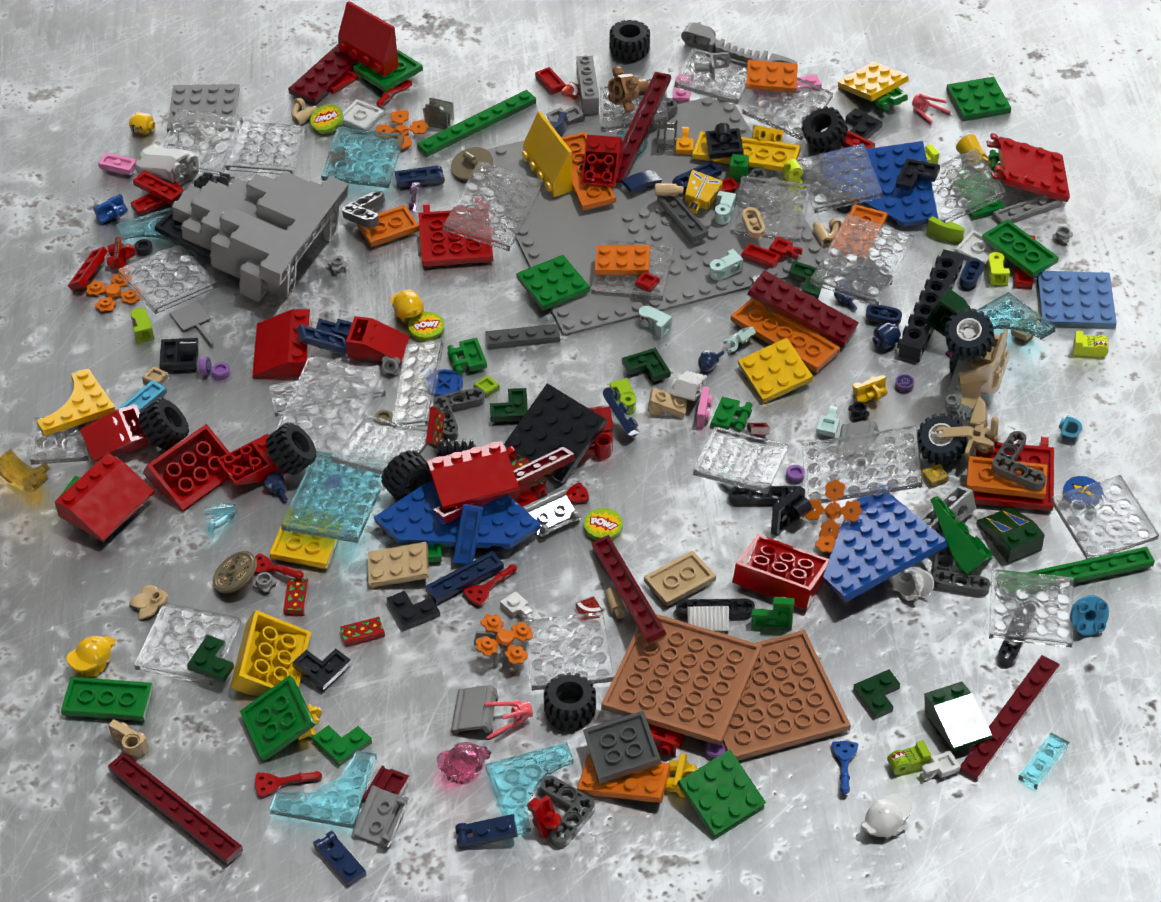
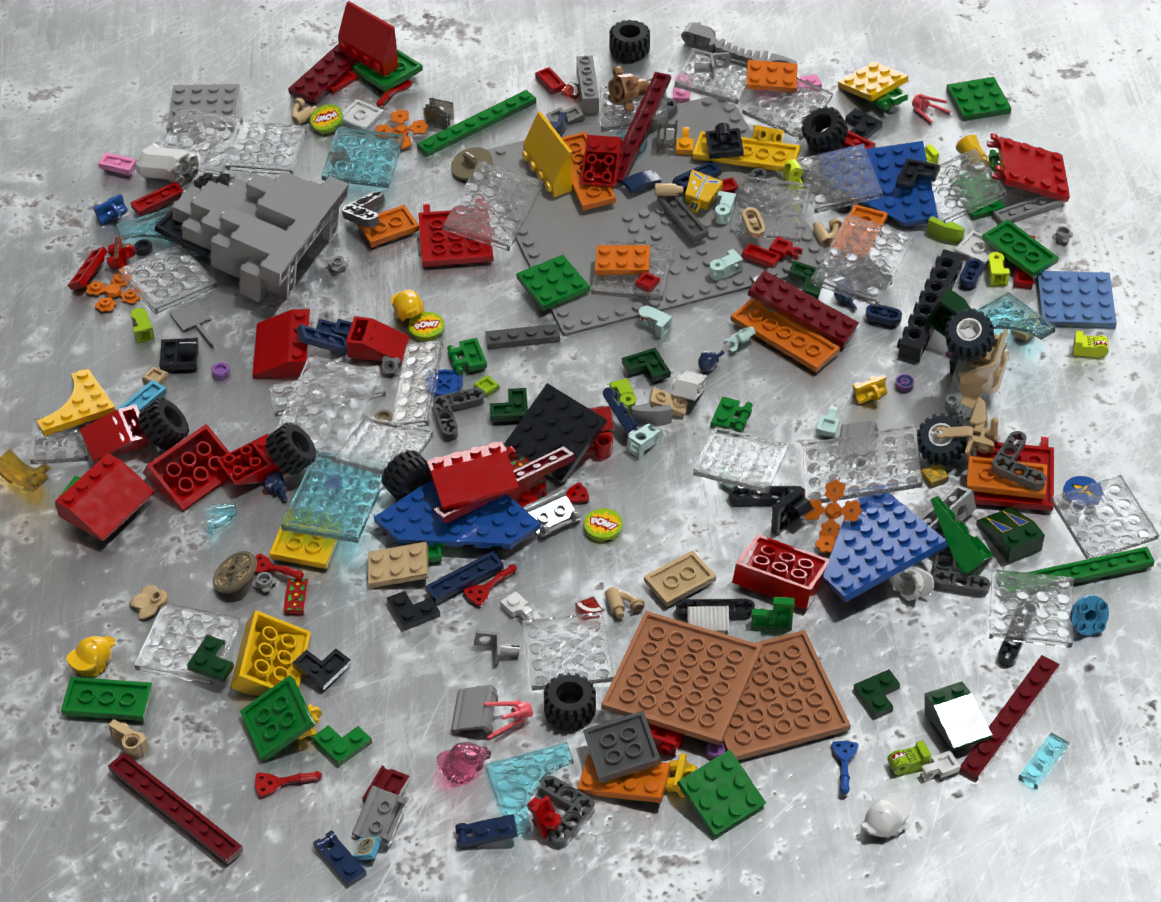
yellow head [129,112,156,136] -> none
red plate [133,170,183,205] -> none
medium lavender tile [199,357,212,375] -> none
clear light blue plate [270,750,377,829] -> none
tile [340,617,385,646] -> none
dark blue plate [394,165,445,188] -> none
clear purple tile [409,182,422,211] -> none
red tile [426,407,445,449] -> none
black piece [437,439,476,457] -> none
blue tile [453,504,483,565] -> none
orange plant [475,614,533,664] -> none
dark red plate [591,535,667,644] -> none
bright pink plate [697,387,713,428] -> none
green brick [730,154,749,182] -> none
yellow plate [738,338,813,404] -> none
plate [747,423,770,437] -> none
medium lavender tile [786,465,806,484] -> none
black plate [848,401,870,420] -> none
dark blue head [872,322,901,350] -> none
medium azure plate [1059,415,1083,437] -> none
none -> tile [353,837,381,861]
none -> light aqua leg [626,424,663,459]
none -> light grey slope [631,403,672,424]

